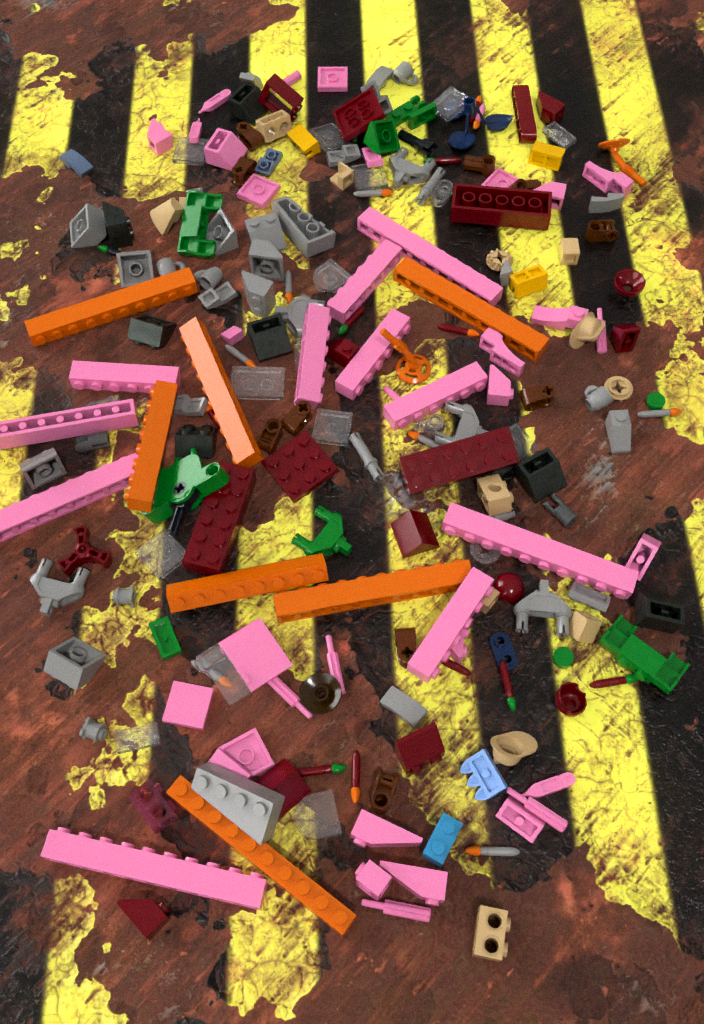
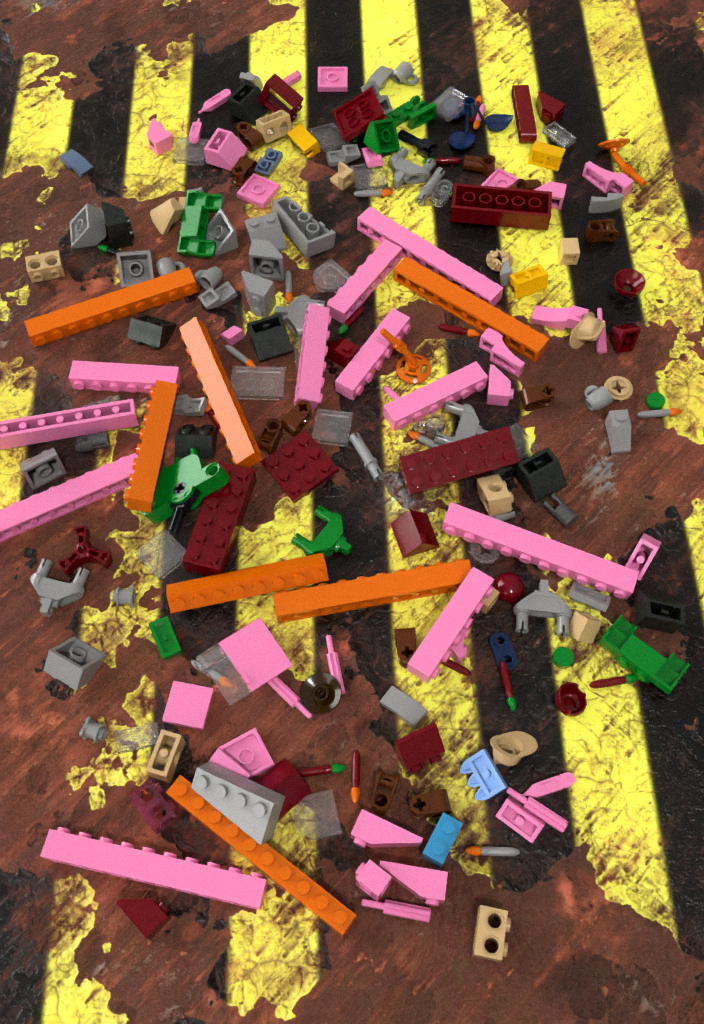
none -> tan brick [25,250,65,283]
none -> tan brick [145,729,186,783]
none -> reddish brown piece [408,789,452,820]

